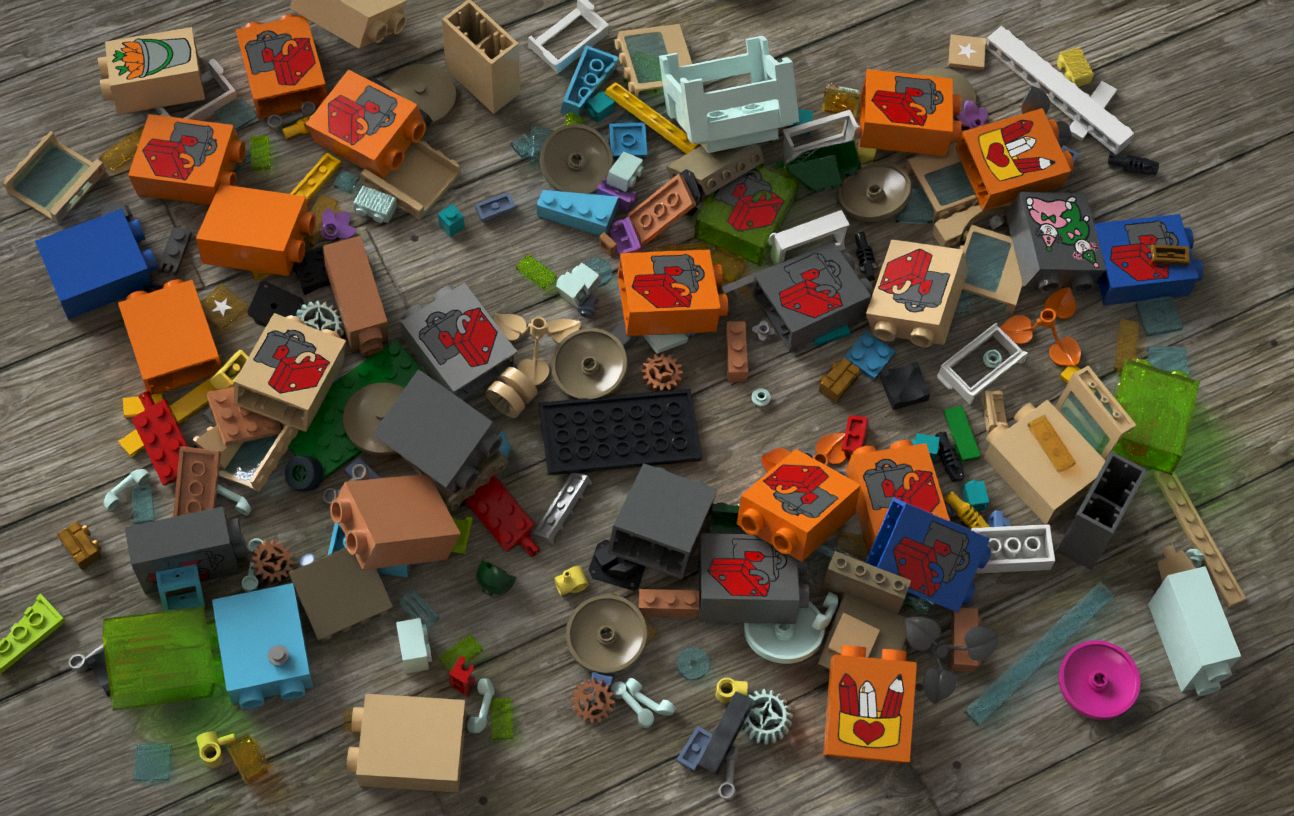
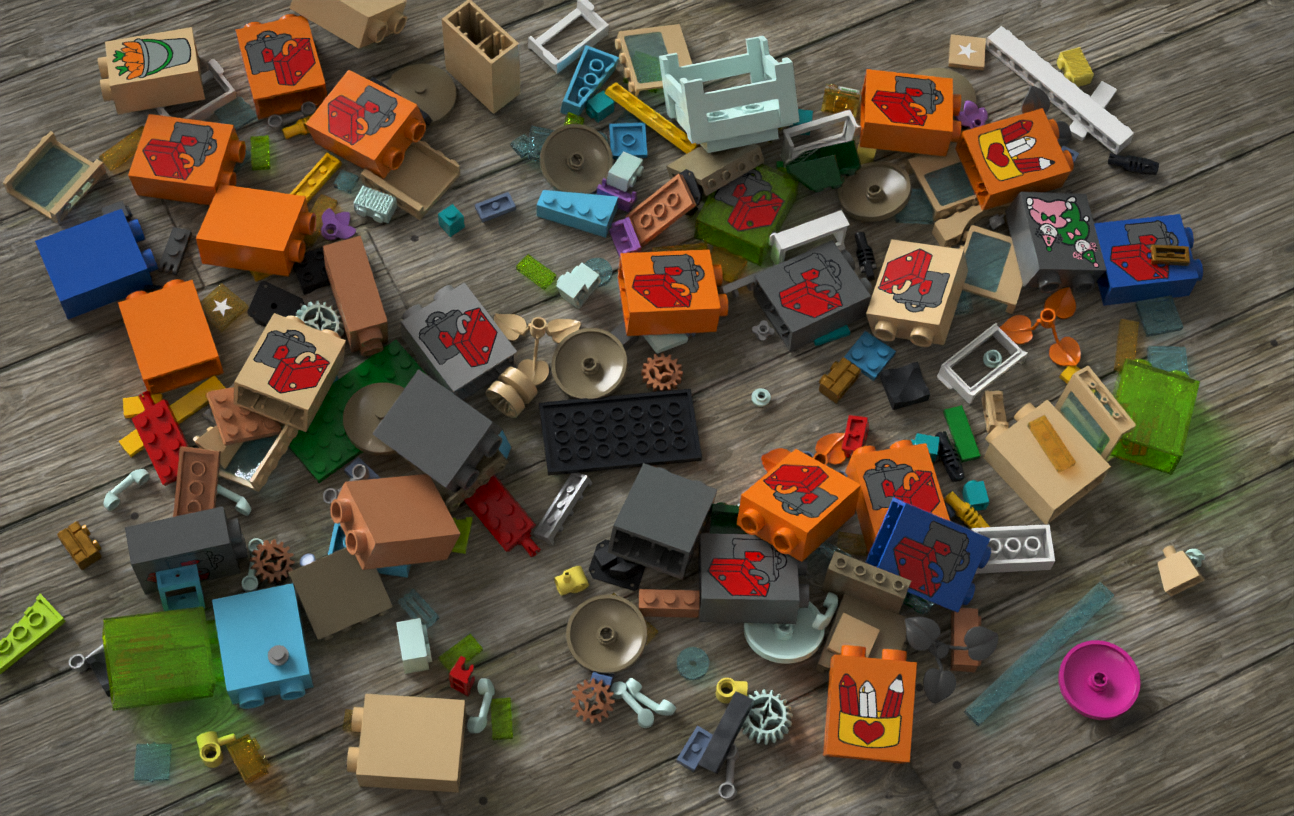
clear light blue tile [131,484,154,525] -> none
light yellow brick [210,350,248,390] -> none
black wheel [285,456,324,491] -> none
dark green cylinder [476,560,517,597] -> none
sand blue plate [578,296,599,318] -> none
medium nougat tile [599,232,617,257] -> none
nougat brick [725,321,748,382] -> none
medium blue tile [987,510,1010,527] -> none
dark grey brick [1057,451,1147,570] -> none
light aqua brick [1148,566,1241,696] -> none
tan tile [1153,466,1247,608] -> none

